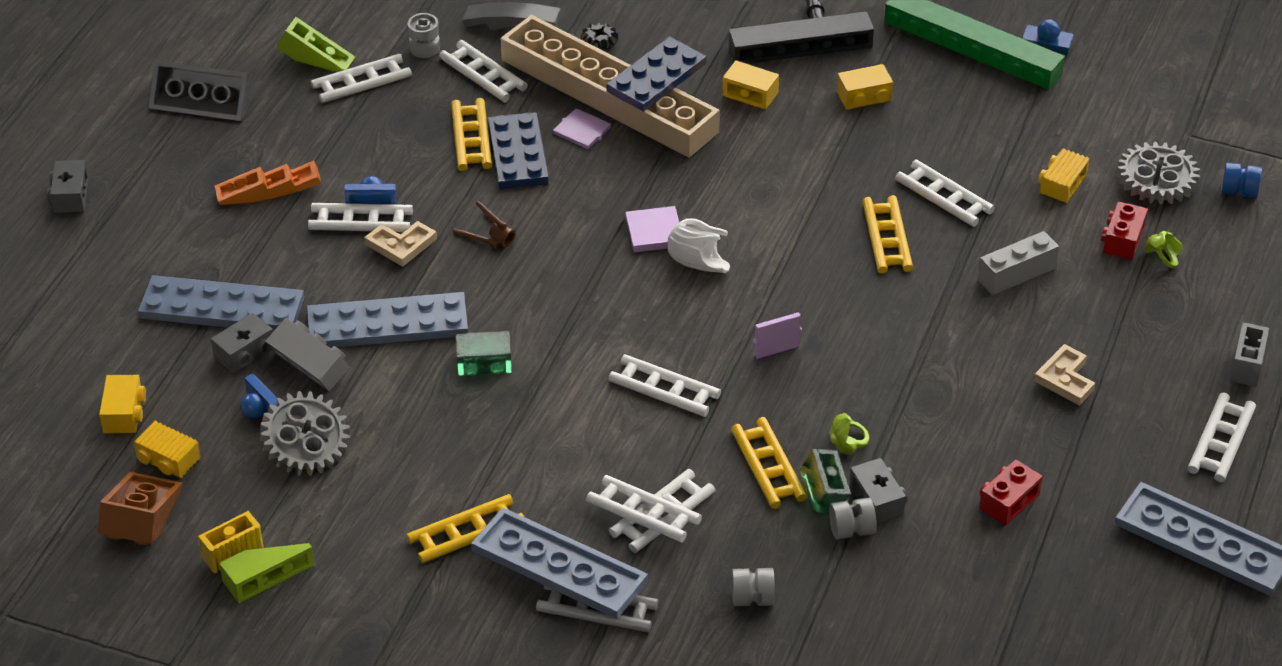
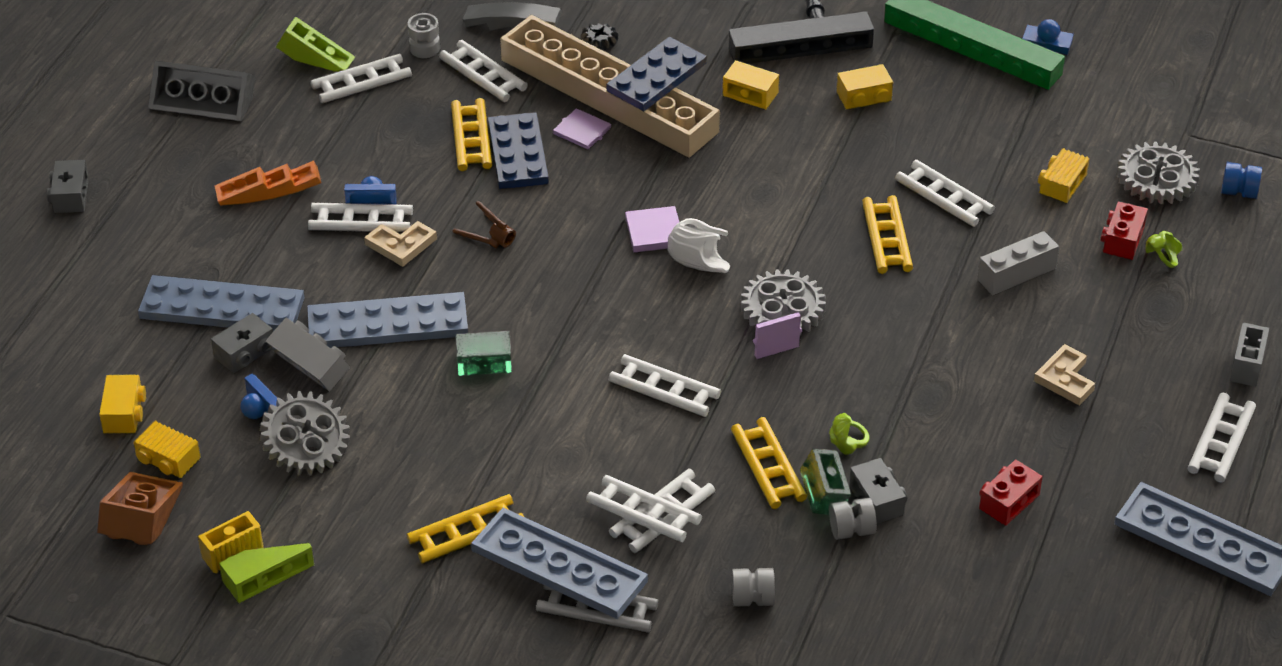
none -> light grey gear [741,269,826,335]

